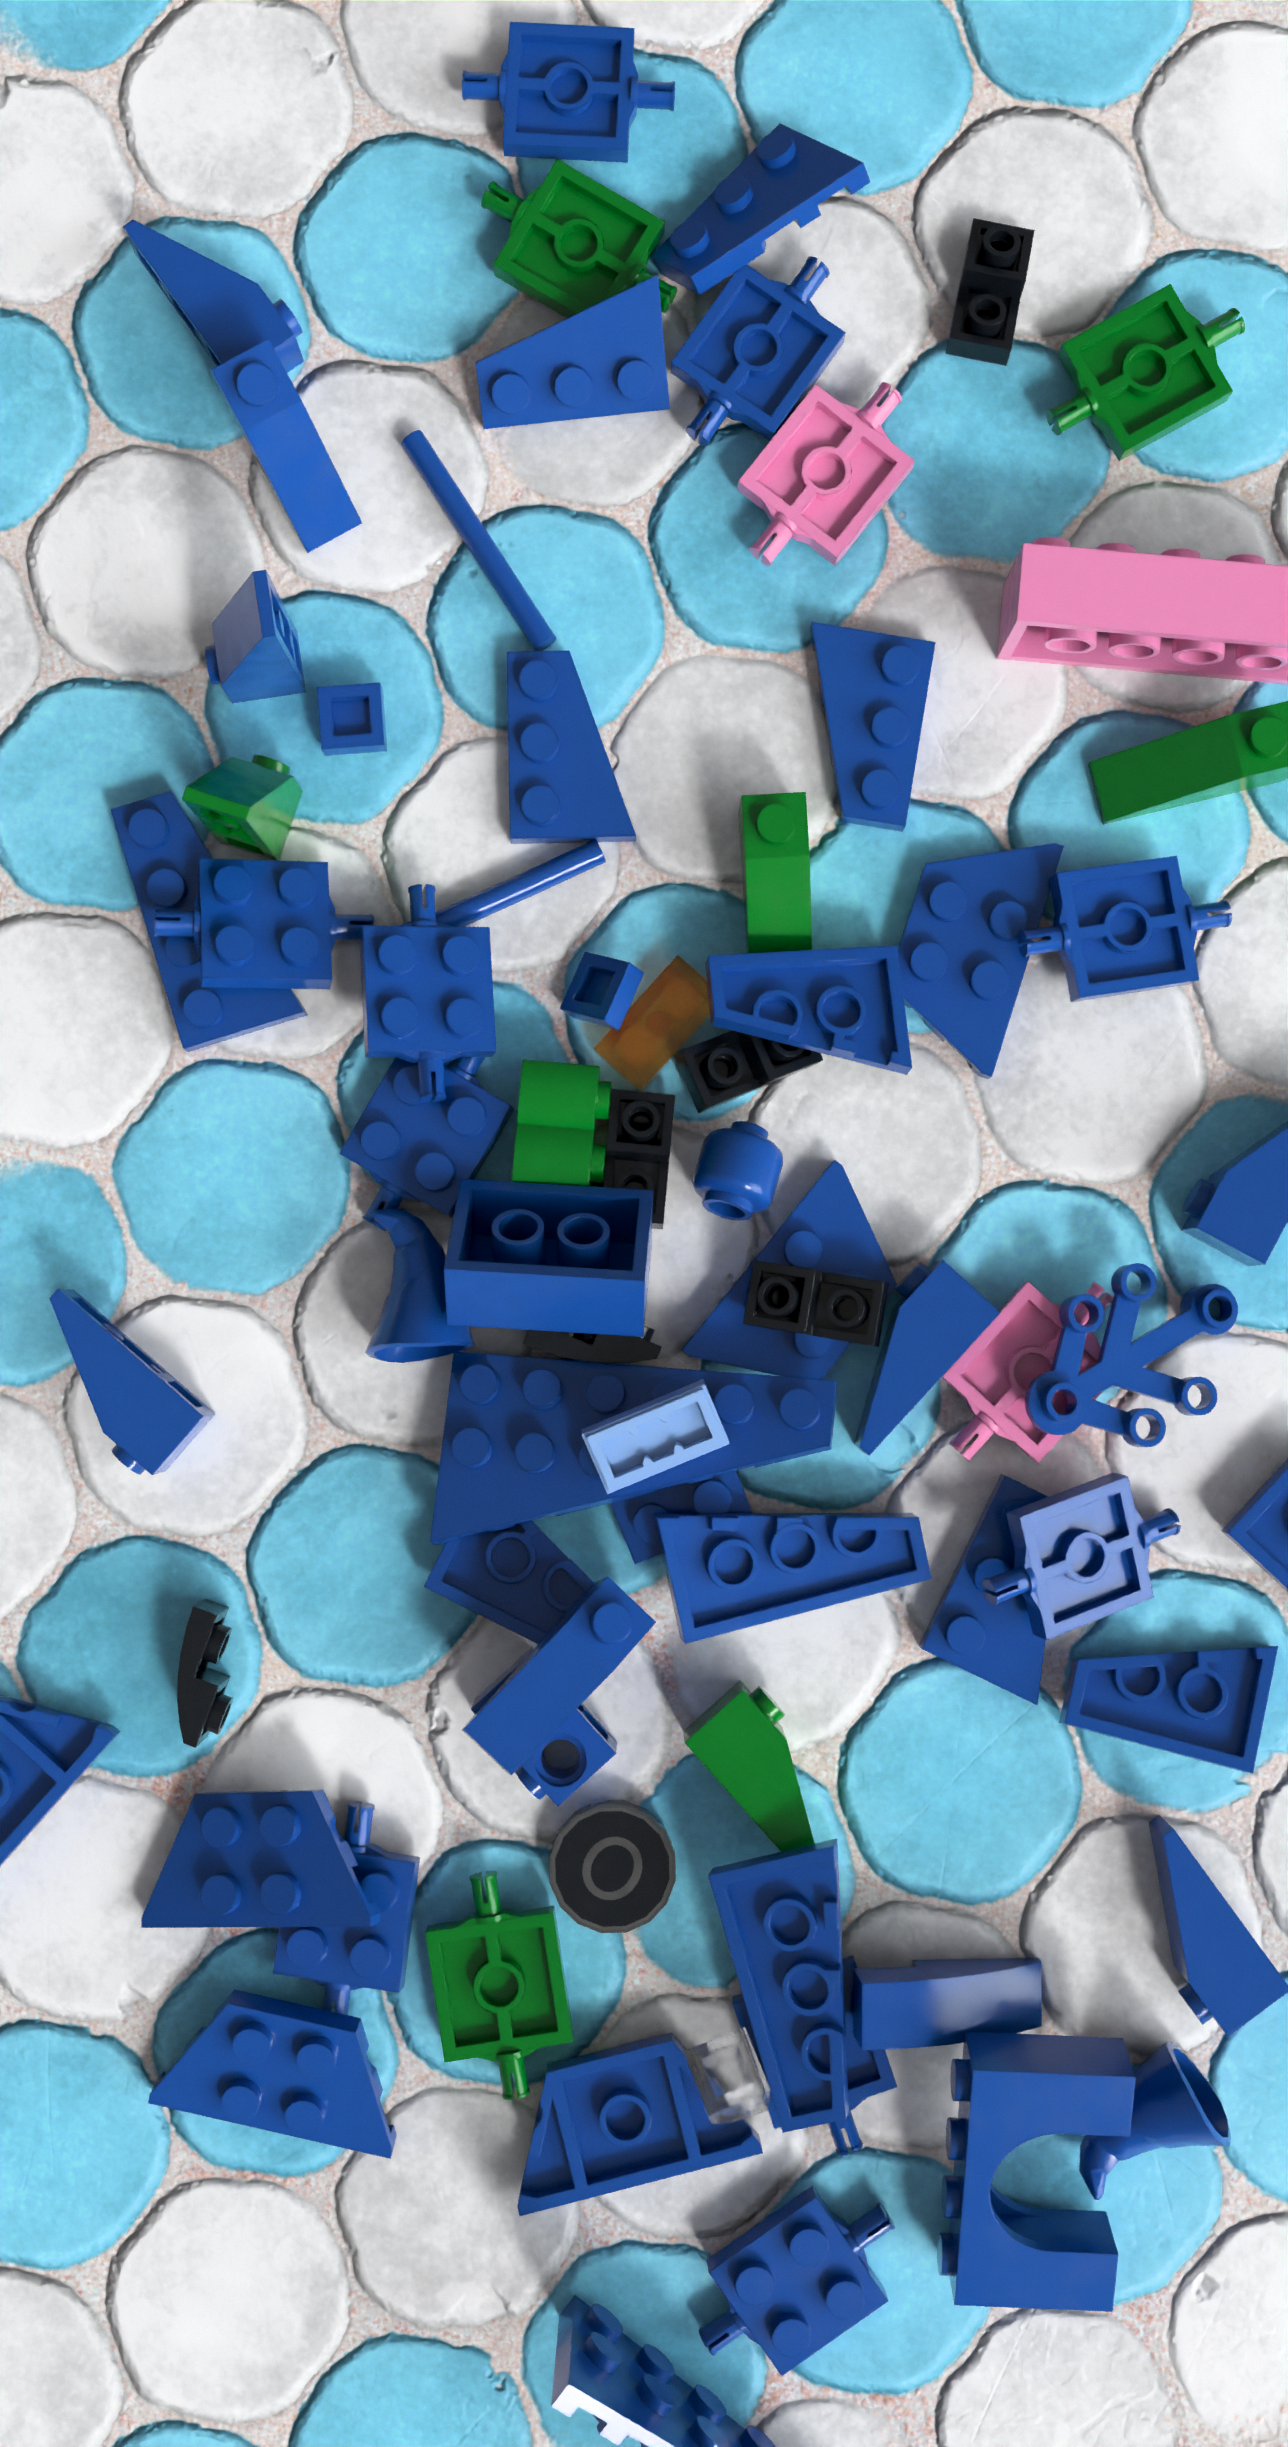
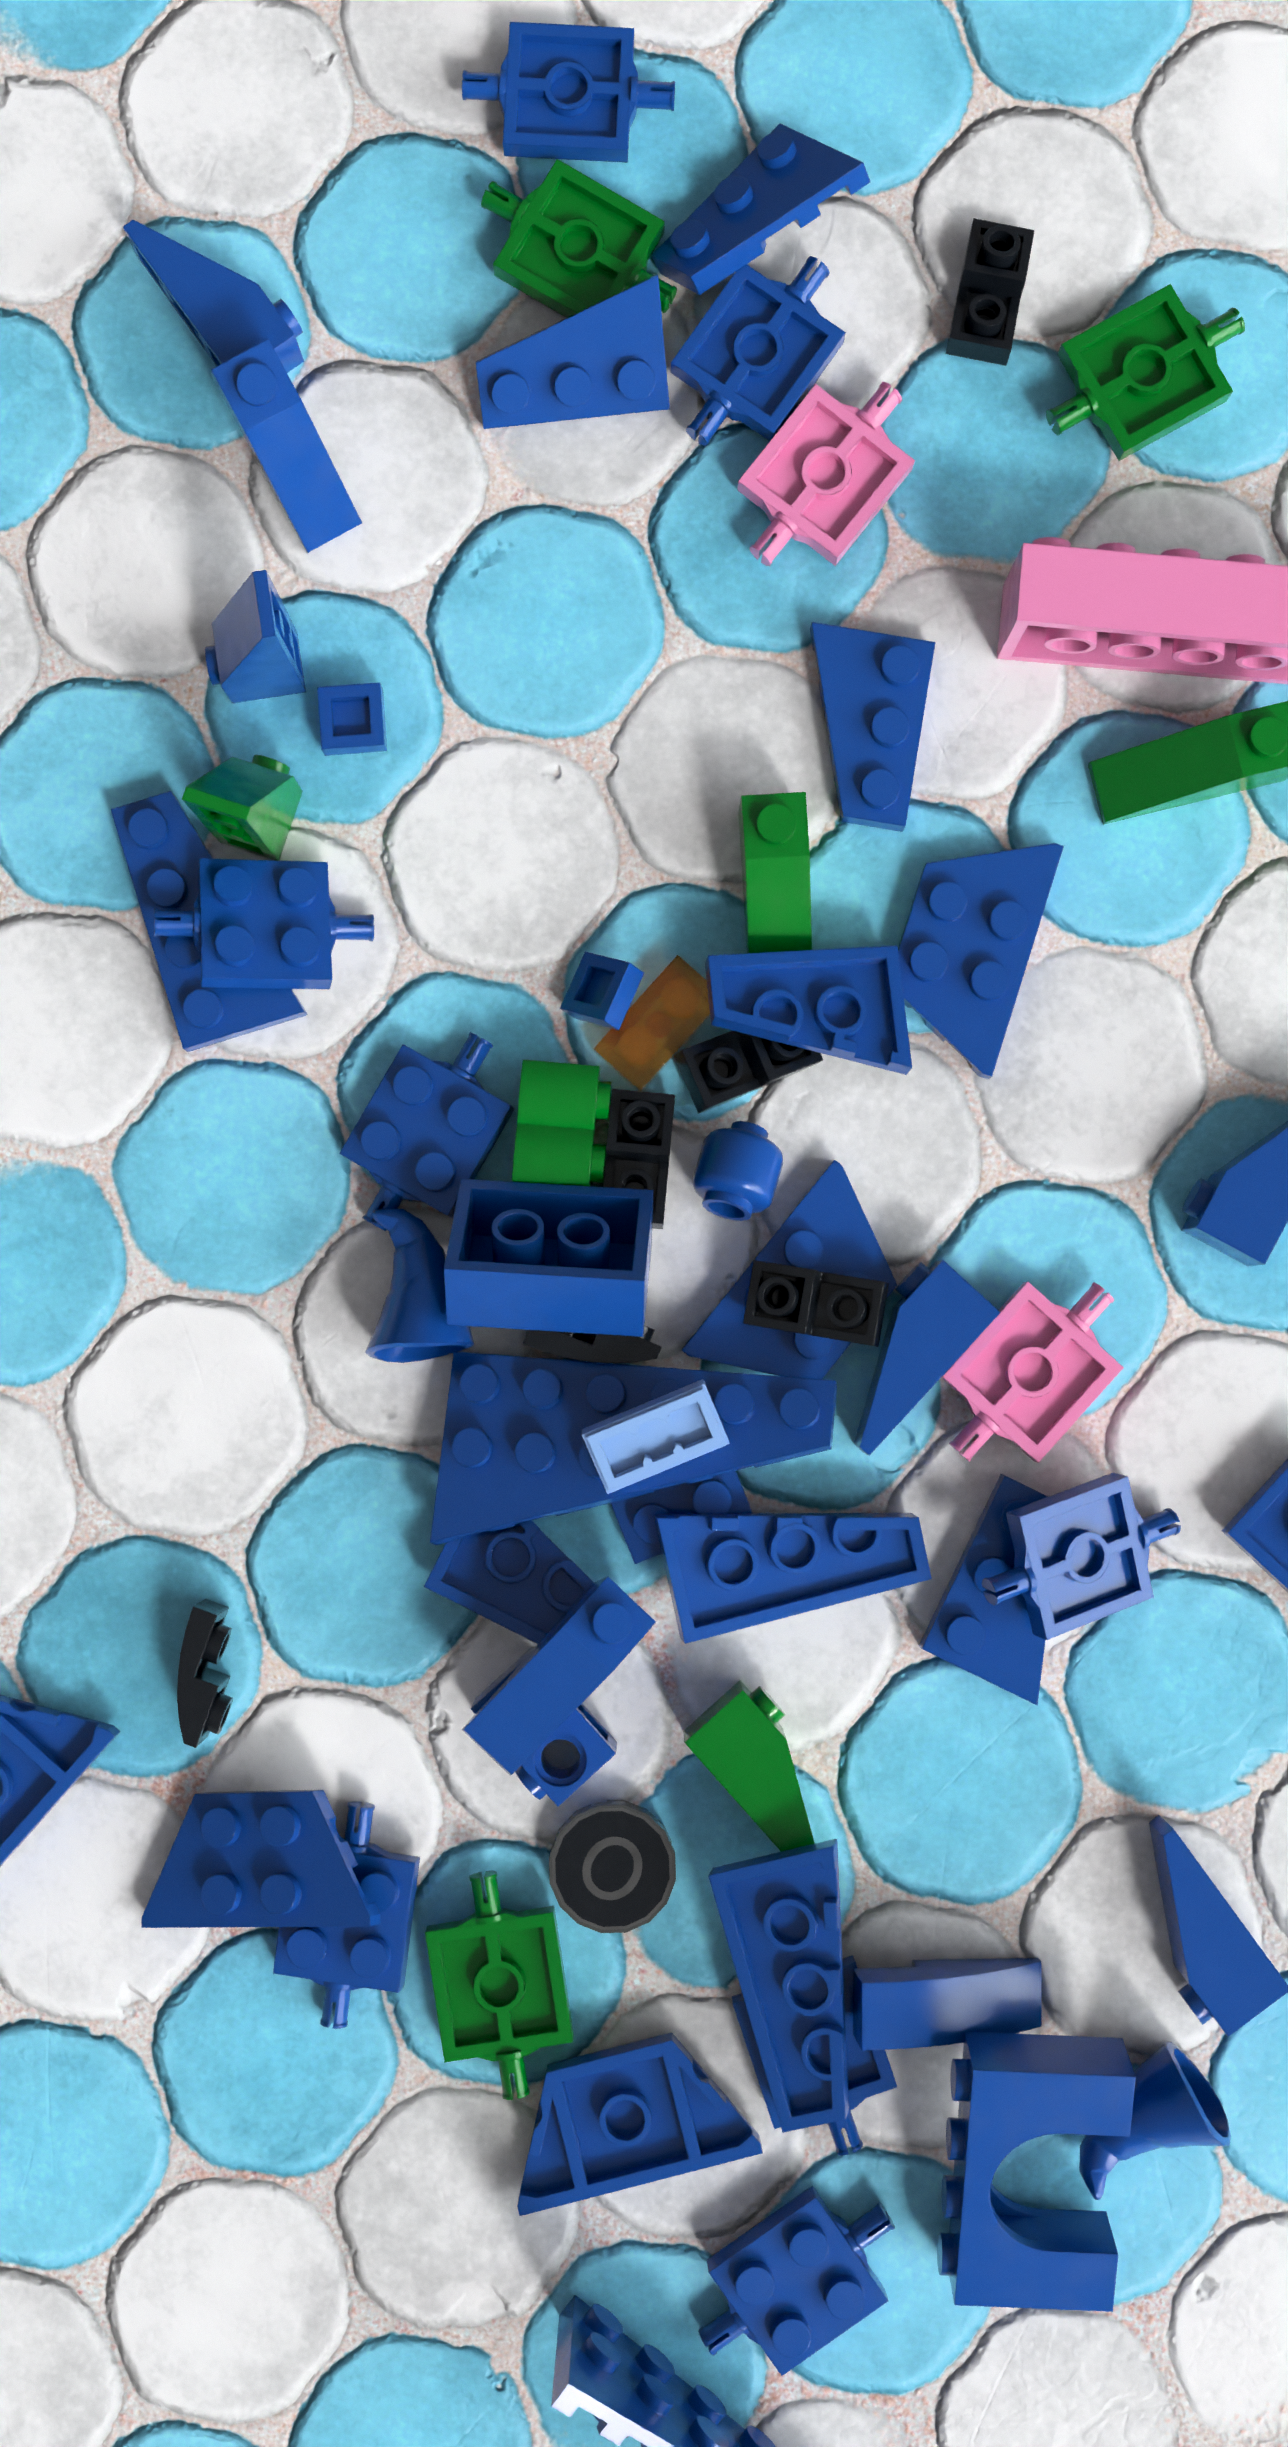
blue slope [49,1289,215,1475] -> none
blue wing [148,1989,397,2159] -> none
blue plate [359,884,496,1102] -> none
blue bar [401,430,556,651] -> none
blue bar [436,839,606,927] -> none
blue wing [507,650,636,844] -> none
clear brick [684,2027,771,2124] -> none
blue plate [1018,856,1232,1002] -> none
blue plant [1025,1263,1238,1447] -> none
blue wing [1059,1646,1278,1773] -> none

